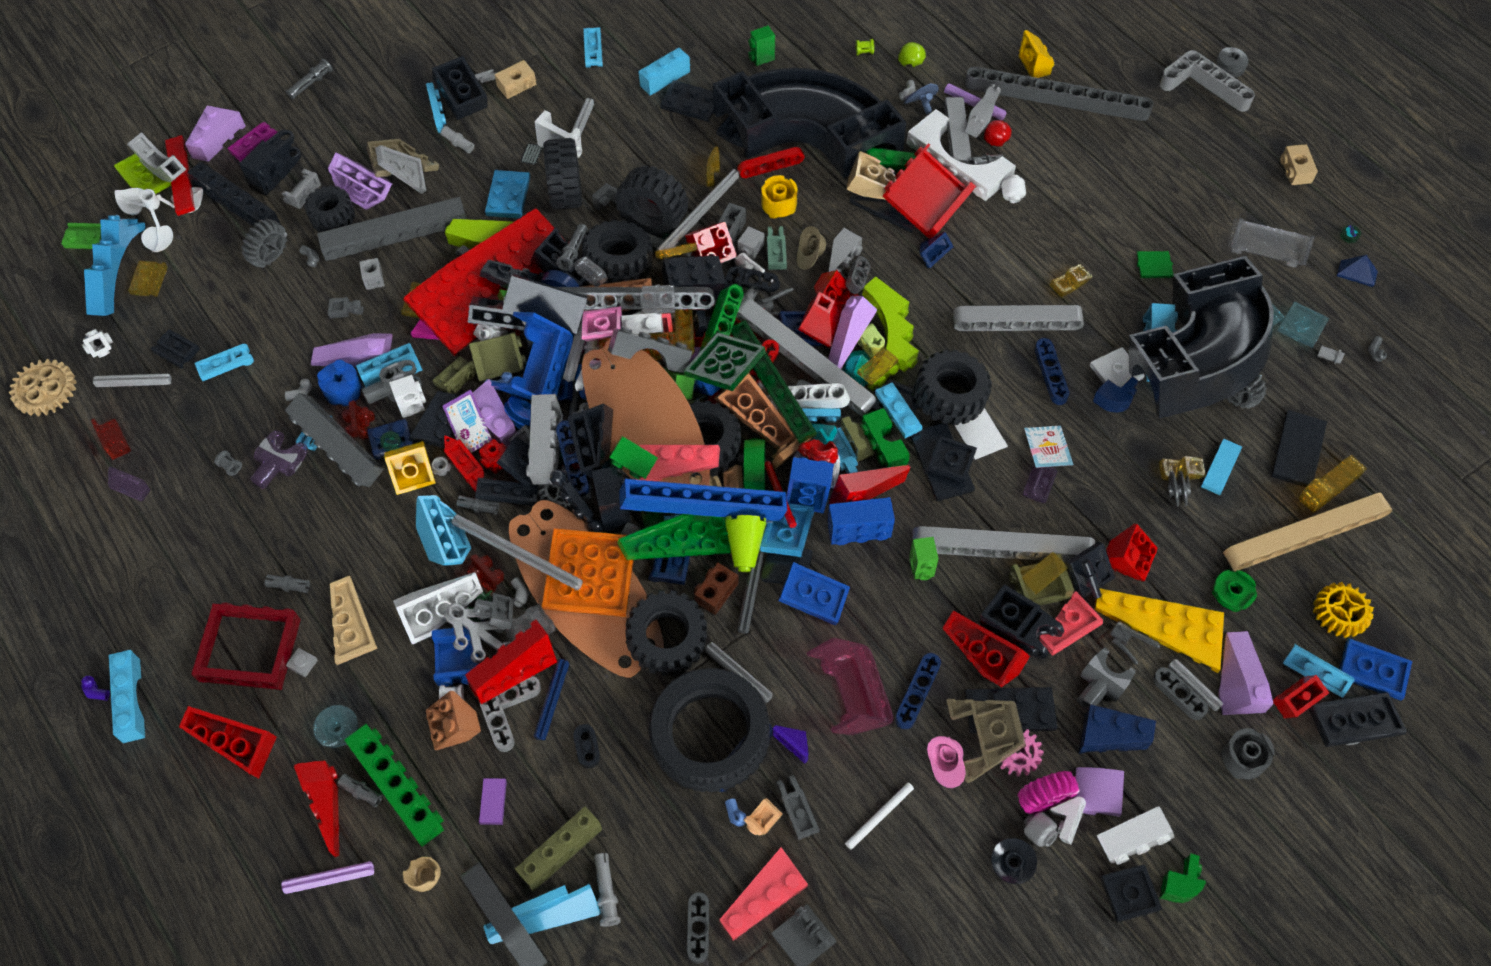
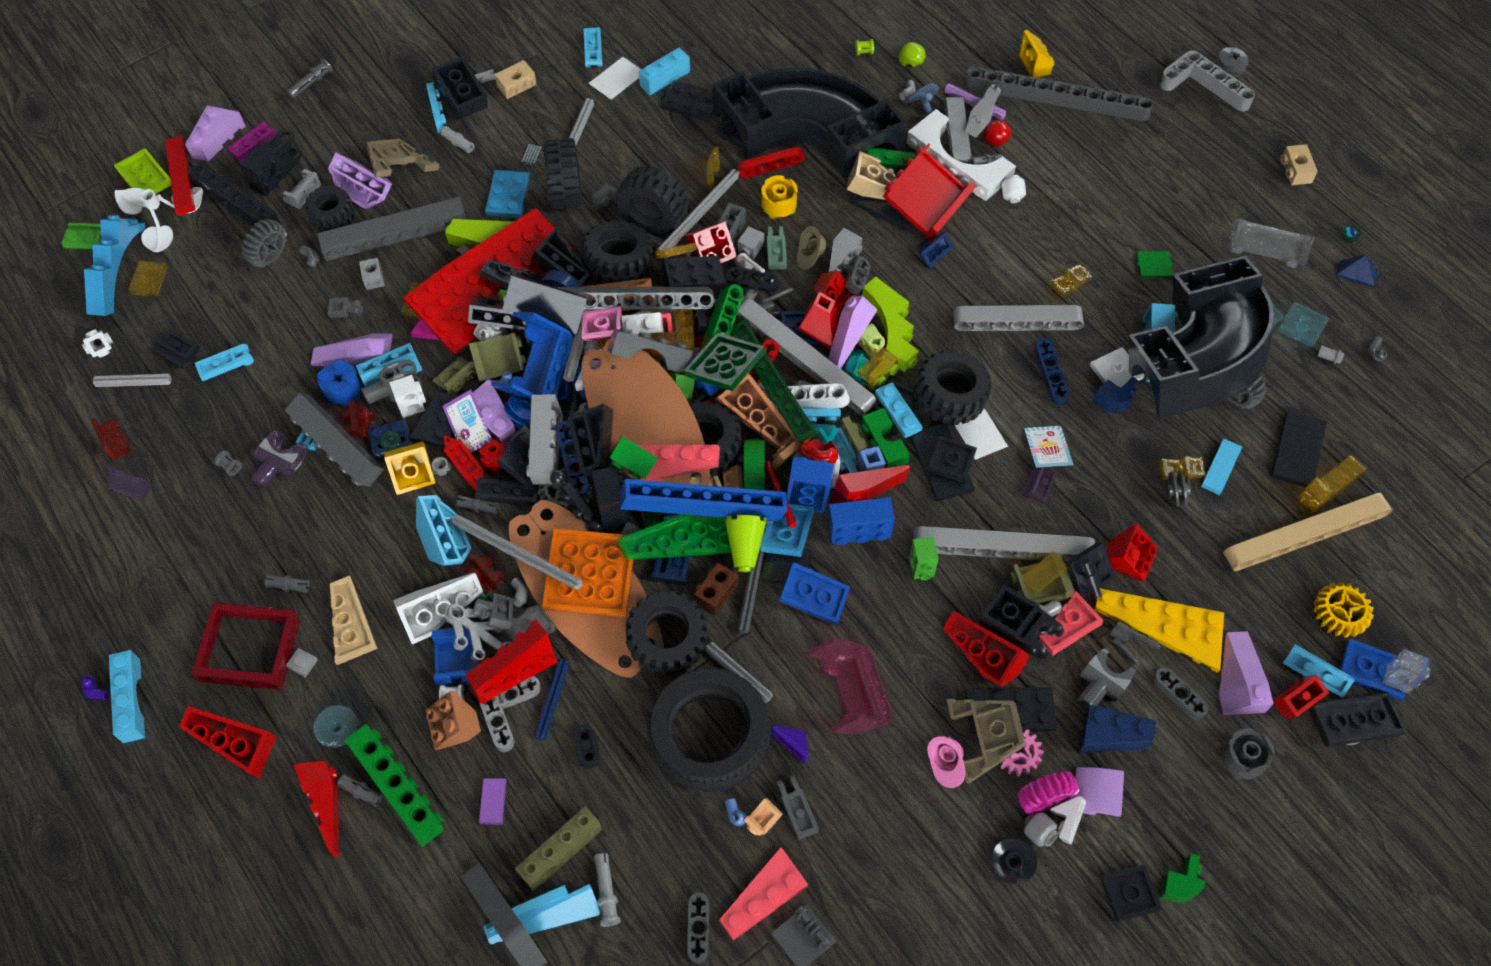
tan gear [9,359,77,416] -> none
light grey arch [127,132,186,182] -> none
lavender axle [282,862,374,894] -> none
light grey arm [285,379,312,401] -> none
light grey wing [375,145,426,194] -> none
tan hair [403,856,441,892] -> none
white panel [535,110,582,158] -> none
dark grey pin [556,224,588,271] -> none
clear beam [574,257,607,287] -> none
clear piece [642,284,675,314] -> none
green brick [748,25,775,66] -> none
white bar [845,782,914,850] -> none
dark blue beam [895,653,941,730] -> none
white wedge [1097,806,1174,865] -> none
light grey axle [1169,659,1223,711] -> none
green plate [1212,570,1257,612] -> none
none -> white sticker [589,57,641,99]
none -> medium blue brick [857,446,885,472]
none -> light grey arm [1038,601,1062,617]
none -> clear brick [1382,649,1431,693]

